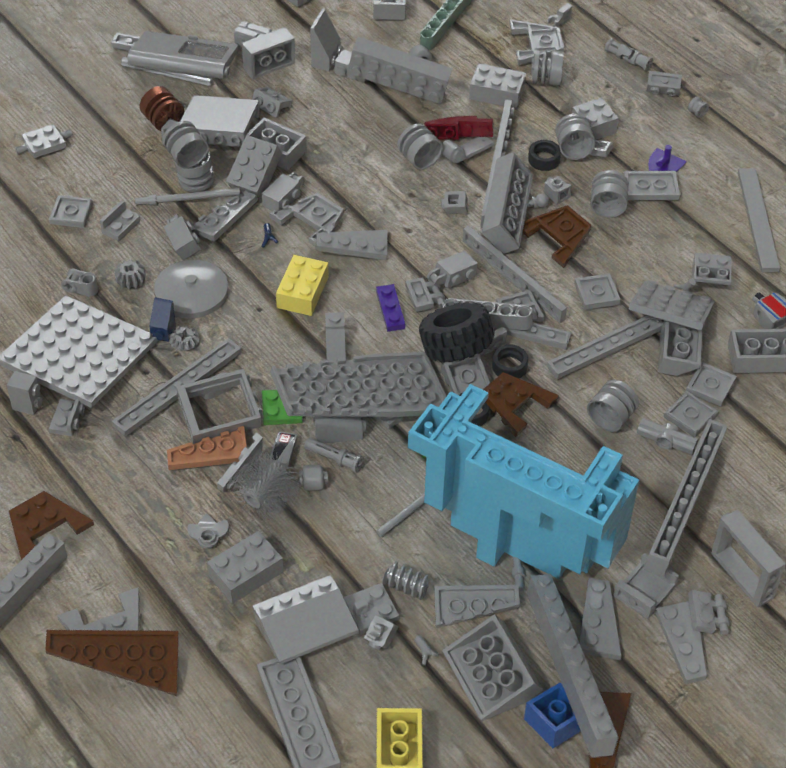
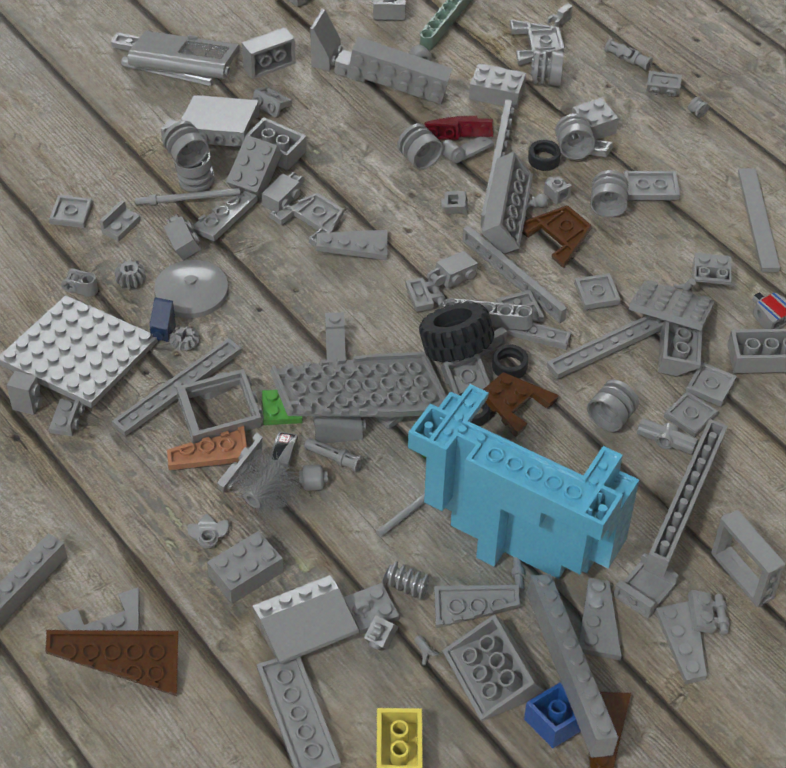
reddish brown wing [9,491,94,560] -> none
light grey plate [15,124,72,158] -> none
copper wheel [139,86,184,131] -> none
light grey brick [234,21,272,46] -> none
dark blue bar [261,223,278,248] -> none
light yellow brick [276,255,329,316] -> none
dark purple plate [376,284,405,332] -> none
dark purple shield [648,145,687,172] -> none

